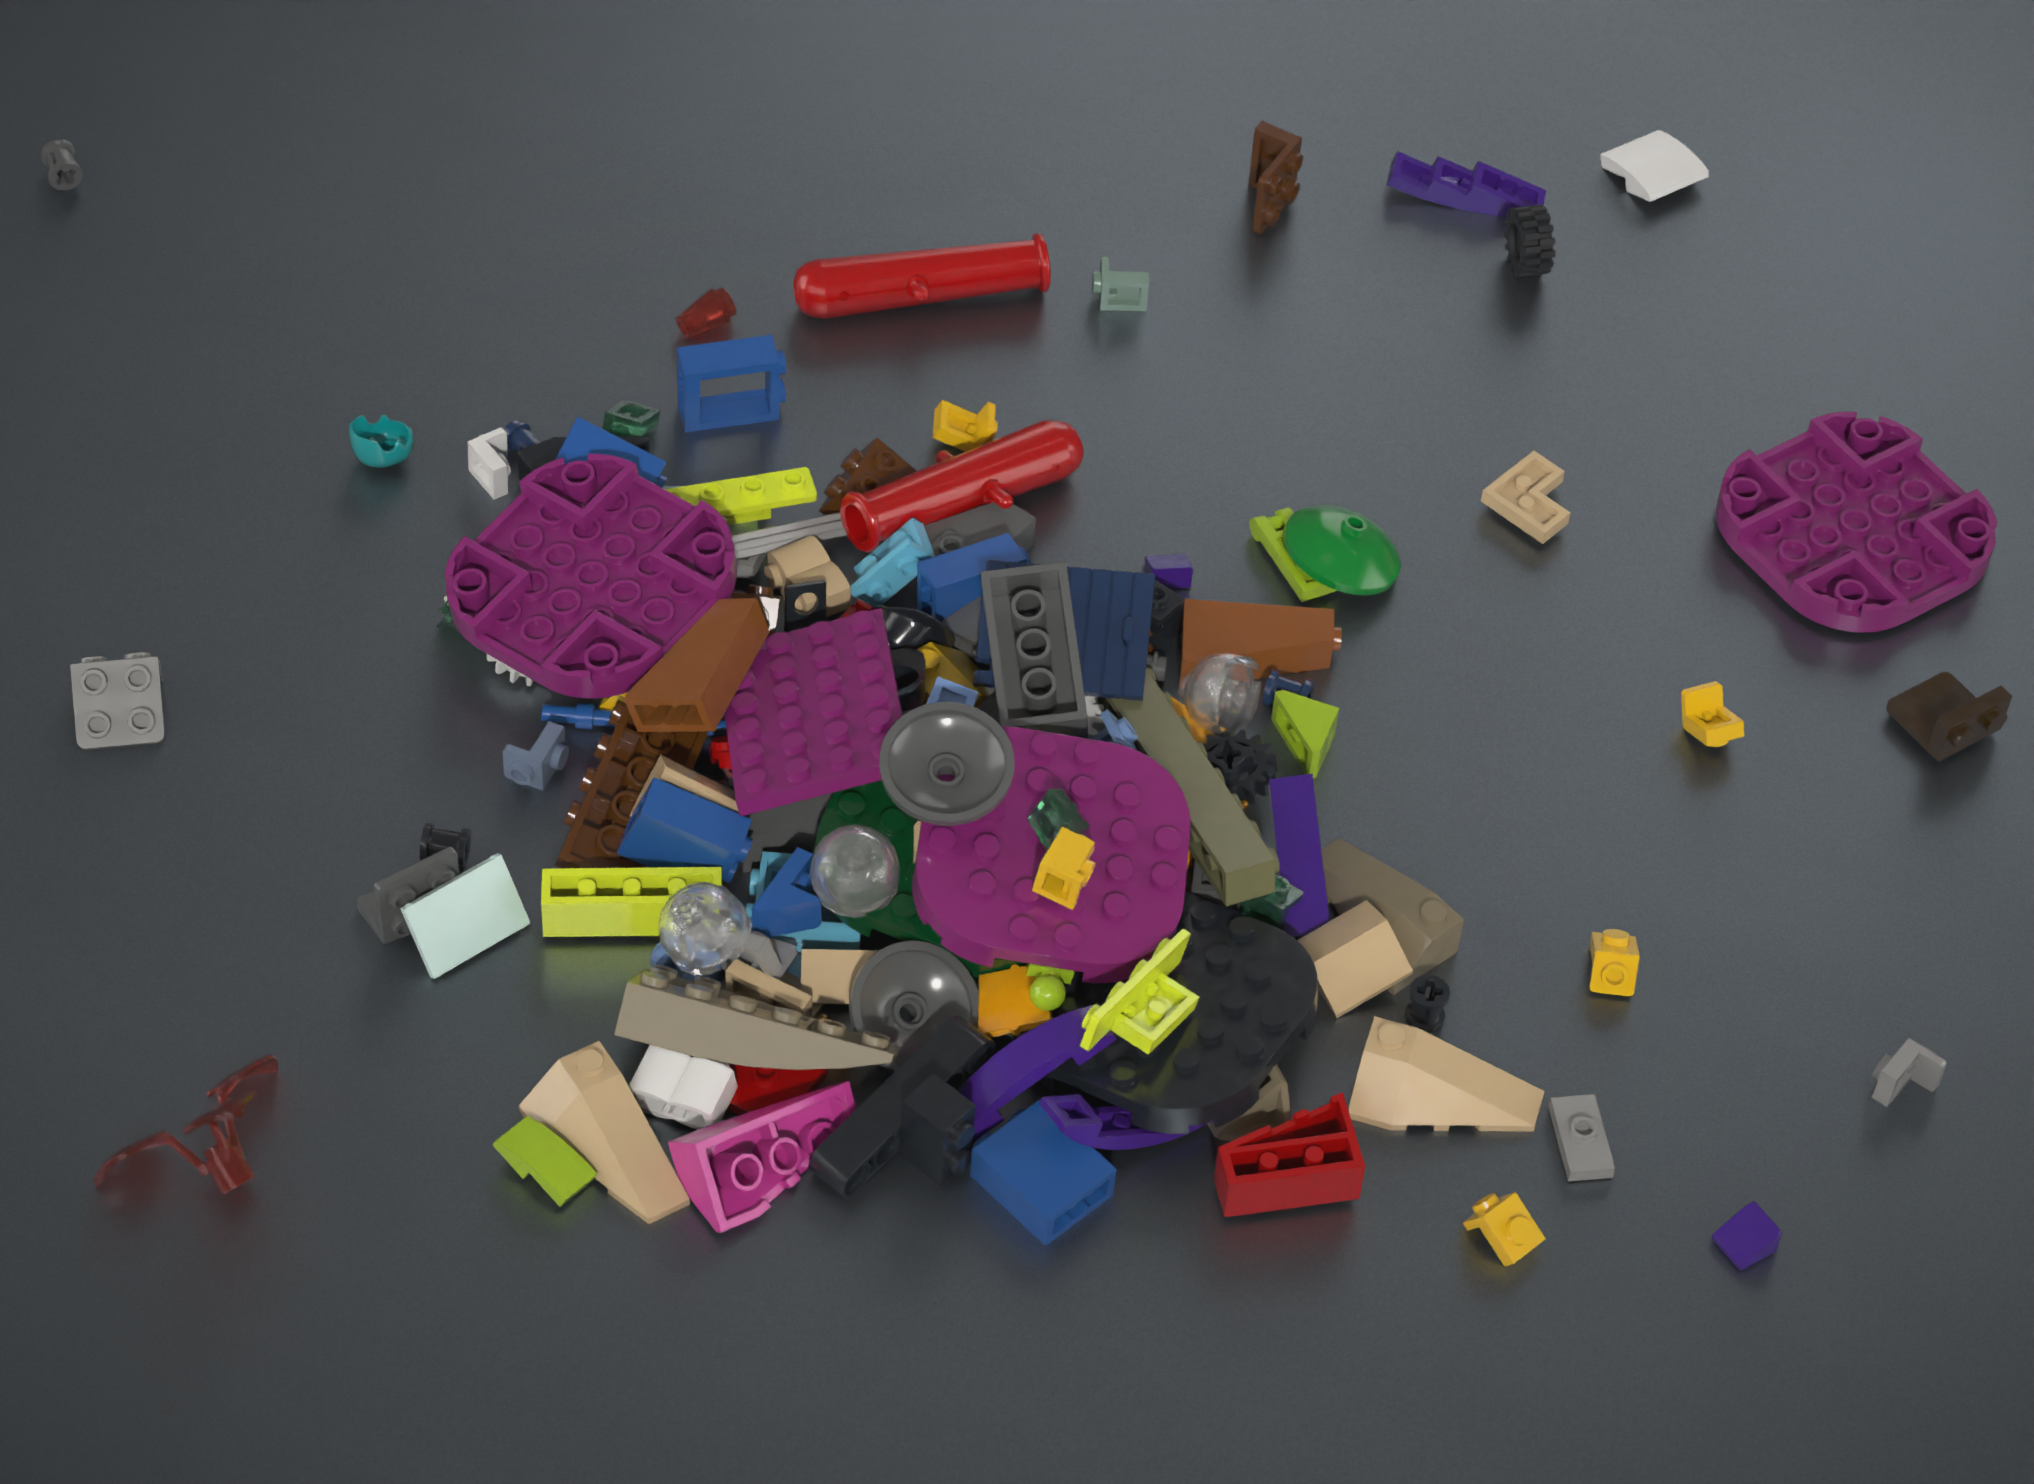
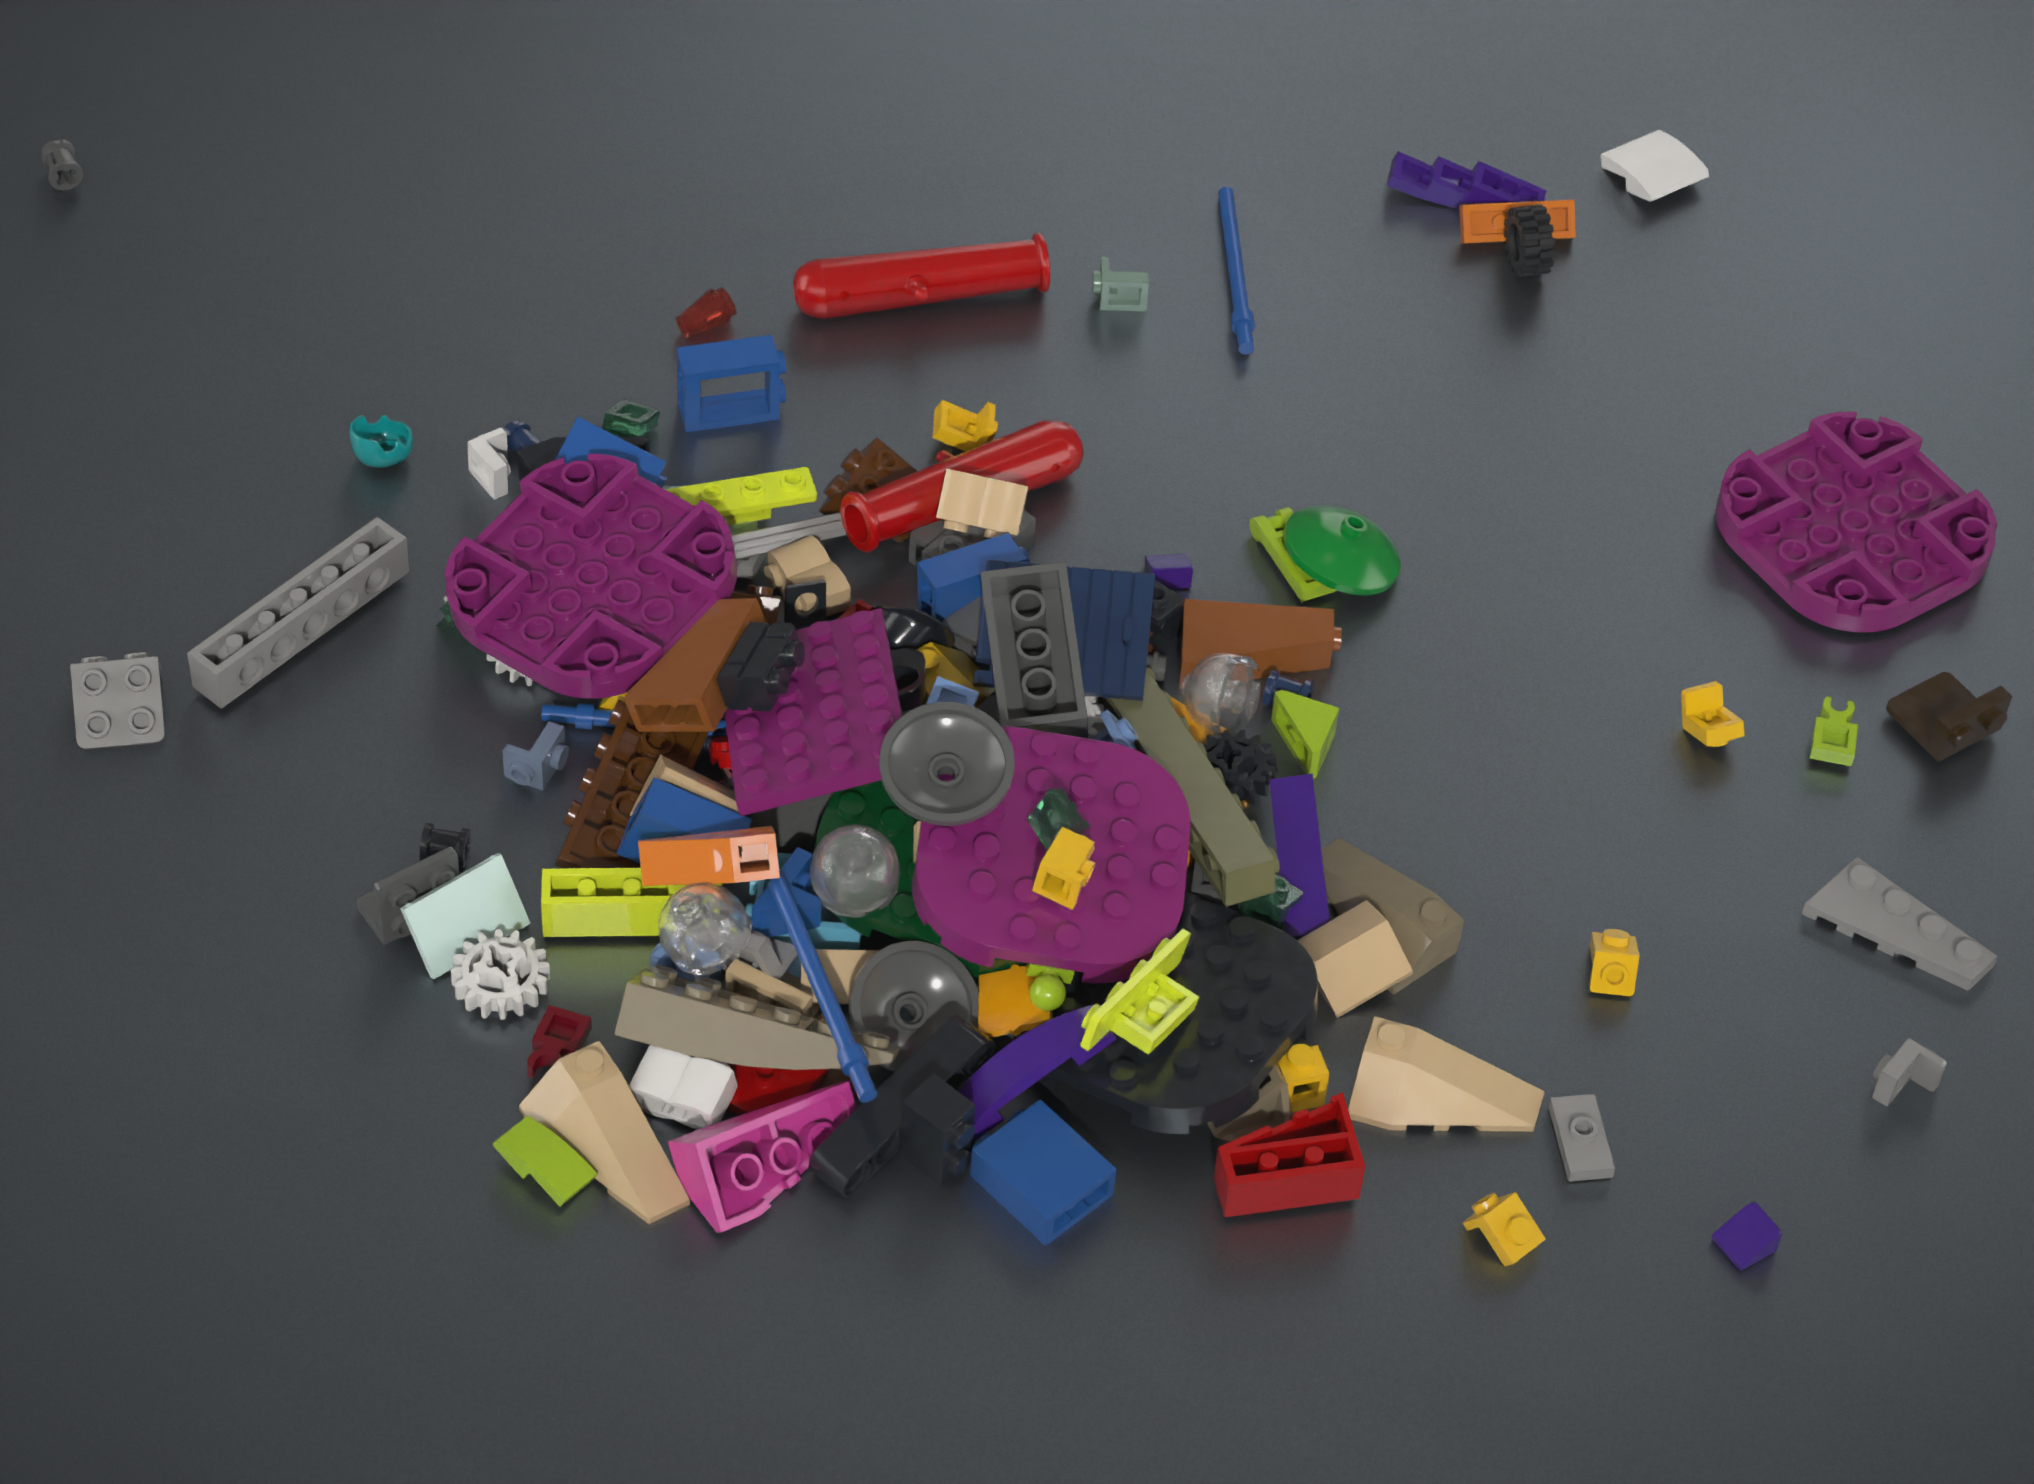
clear red plant [93,1054,278,1195] -> none
medium azure bracket [850,518,935,608] -> none
dark purple slope [1039,1094,1209,1150] -> none
reddish brown bracket [1248,121,1303,235] -> none
black bush [1404,975,1450,1033] -> none
tan plate [1481,451,1571,544] -> none
none -> light grey brick [187,517,409,709]
none -> white gear [451,929,550,1020]
none -> dark red plate [527,1005,592,1078]
none -> orange slope [638,826,780,886]
none -> black brick [716,622,805,711]
none -> blue bar [768,877,877,1102]
none -> tan brick [936,469,1029,538]
none -> blue bar [1218,187,1255,355]
none -> yellow brick [1277,1044,1330,1113]
none -> orange plate [1459,200,1576,244]
none -> light grey wing [1802,857,1998,991]
none -> lime plate [1809,696,1858,766]

